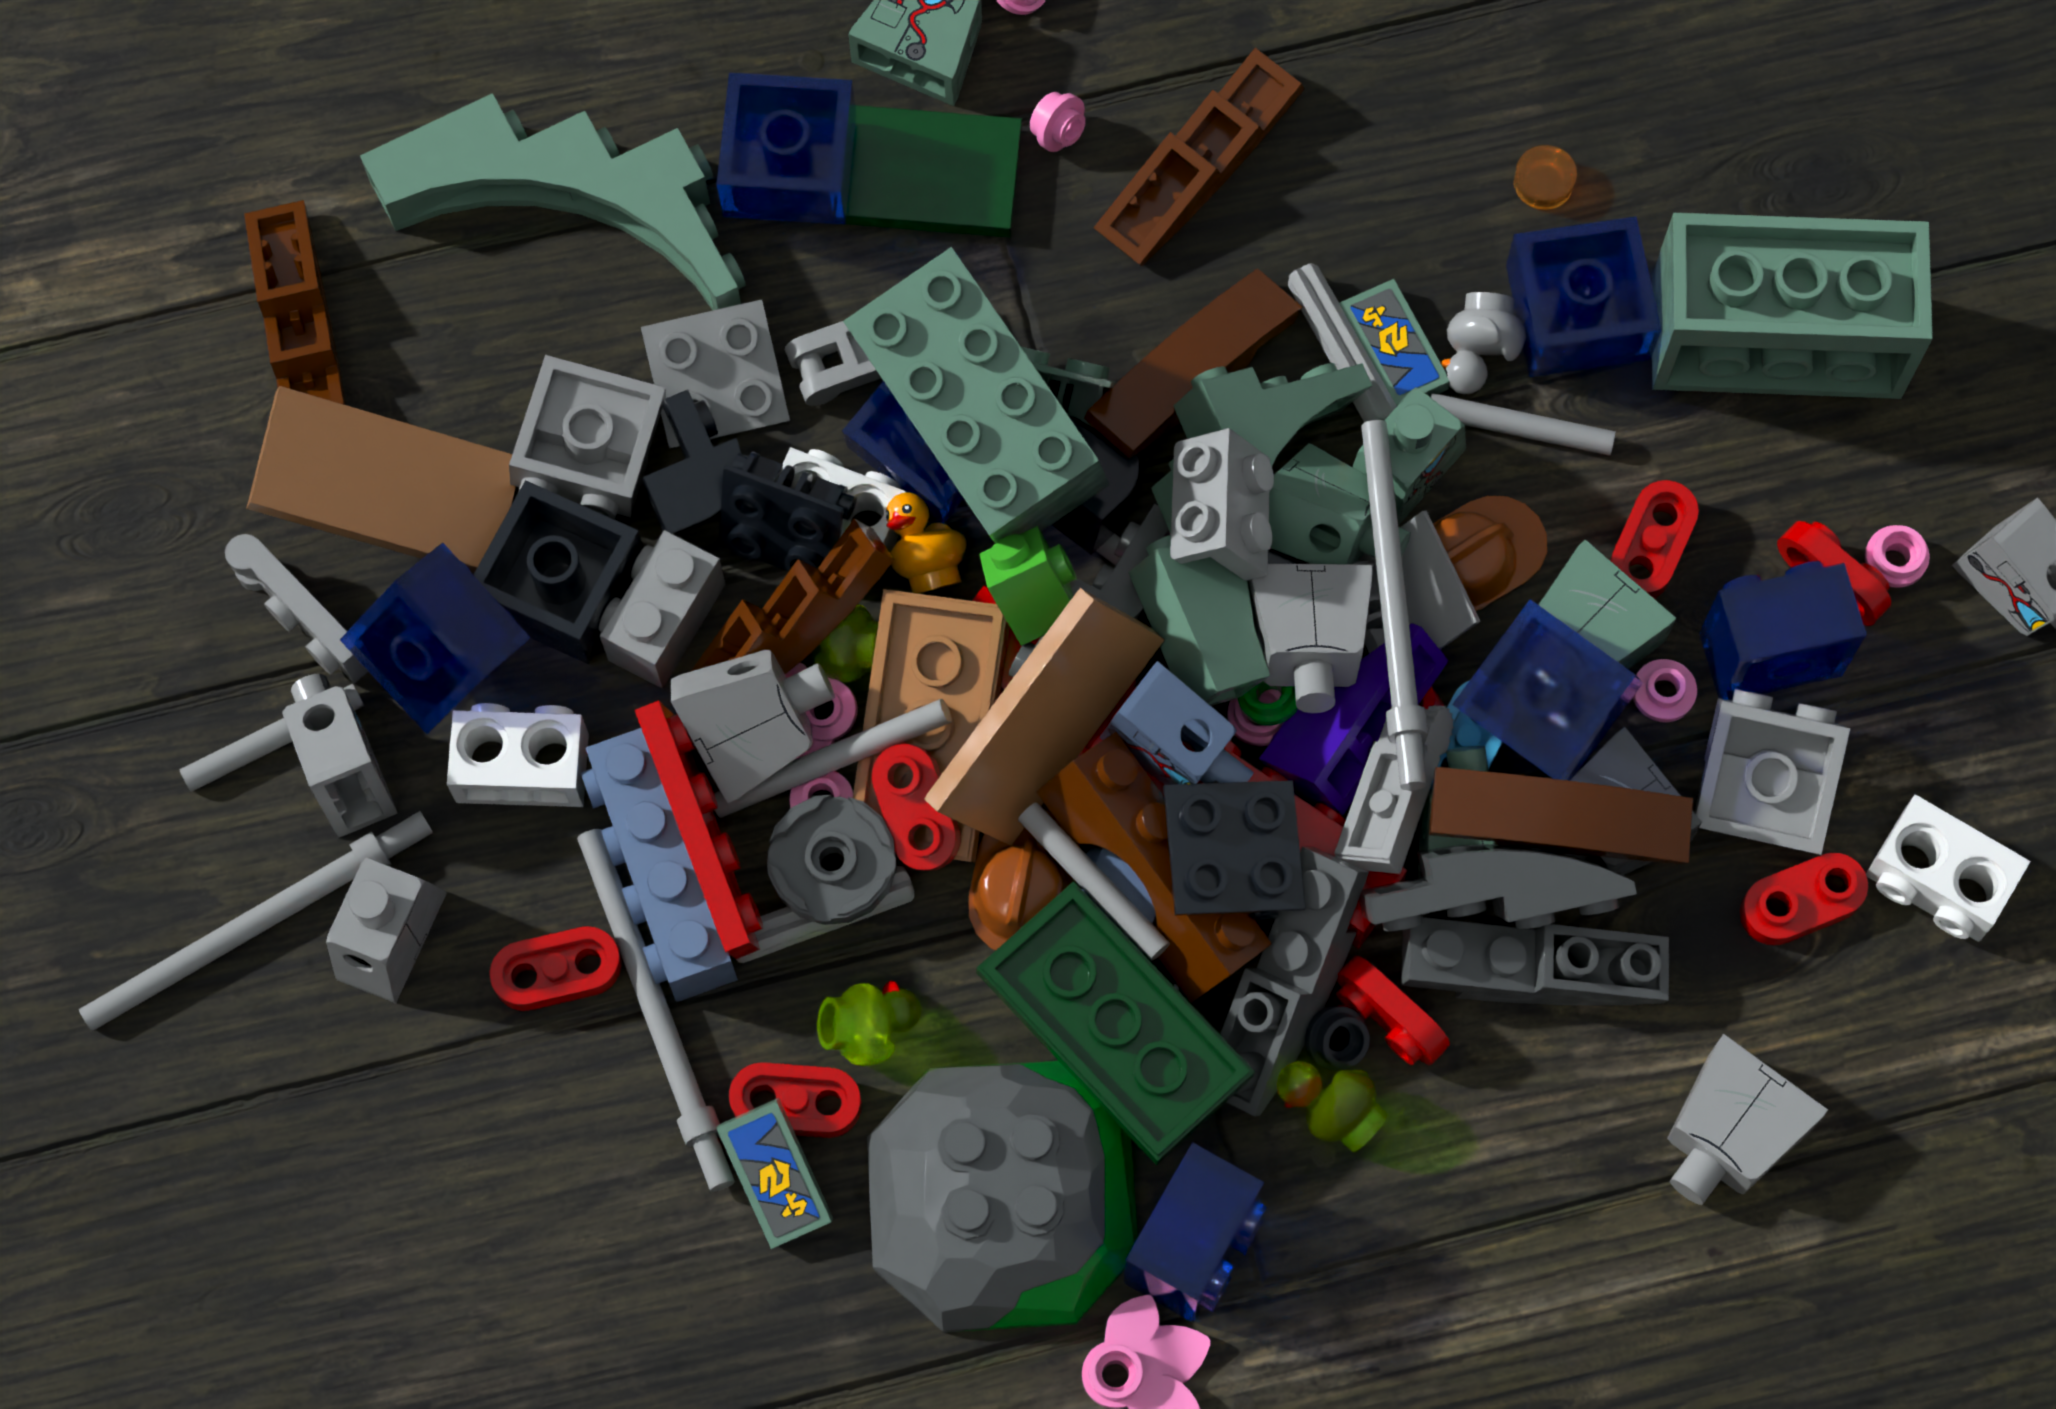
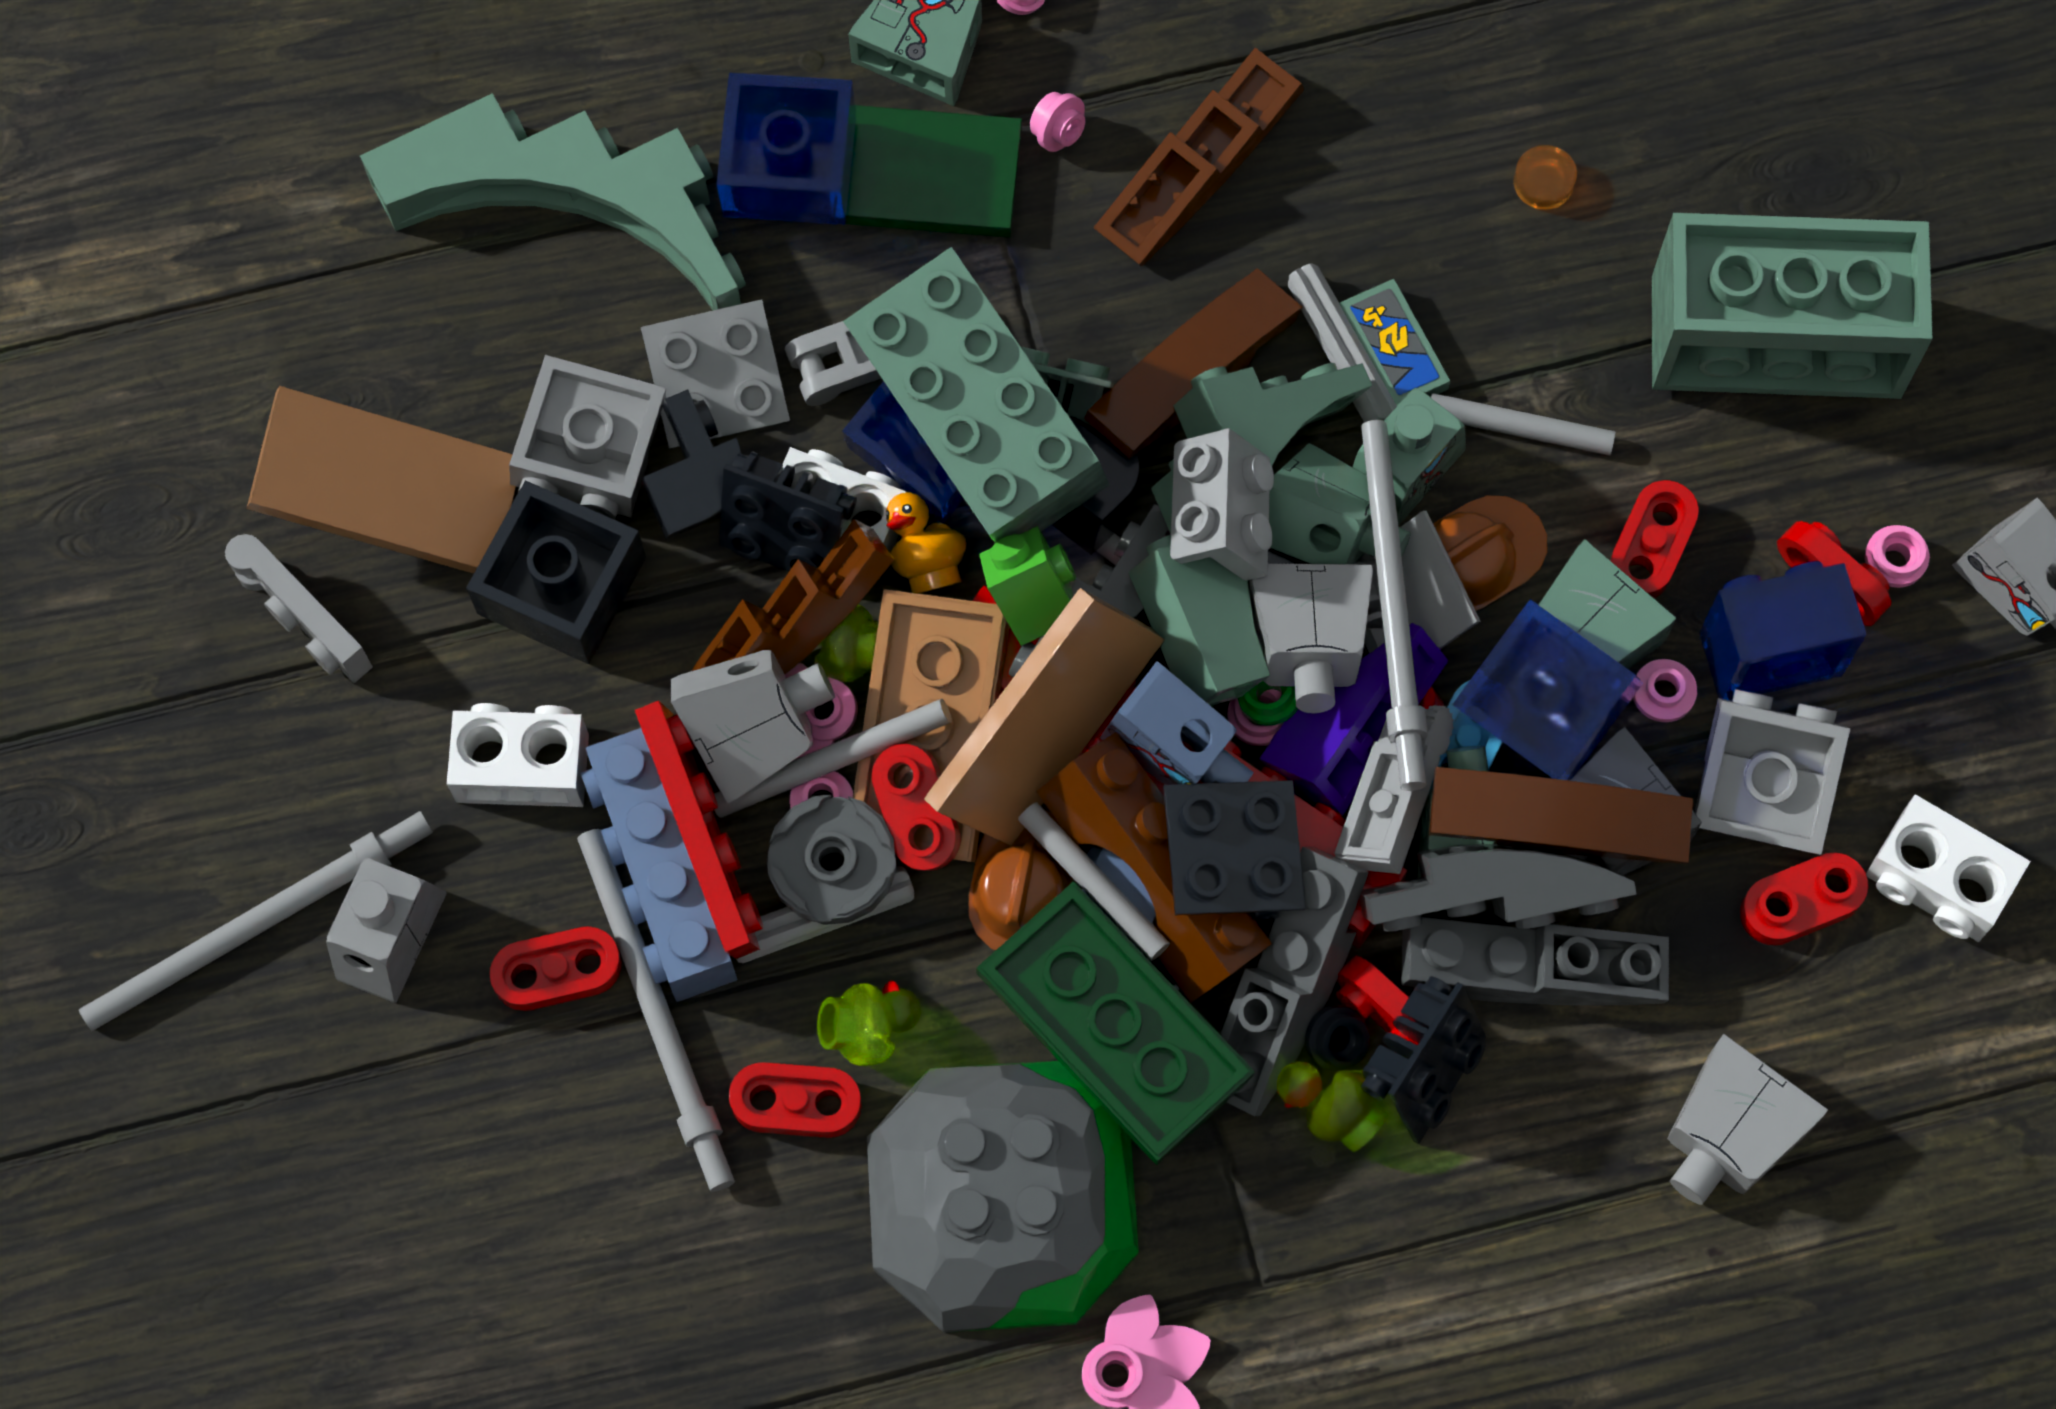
light grey bar [179,683,364,792] -> none
reddish brown slope [244,200,346,405] -> none
light grey torso [282,674,398,838] -> none
clear blue brick [340,543,531,734] -> none
light grey brick [599,530,726,689] -> none
tile [716,1098,833,1249] -> none
clear blue brick [1124,1142,1268,1323] -> none
light grey animal [1440,292,1527,394] -> none
clear blue brick [1506,216,1662,377] -> none
none -> black hinge [1361,976,1486,1144]

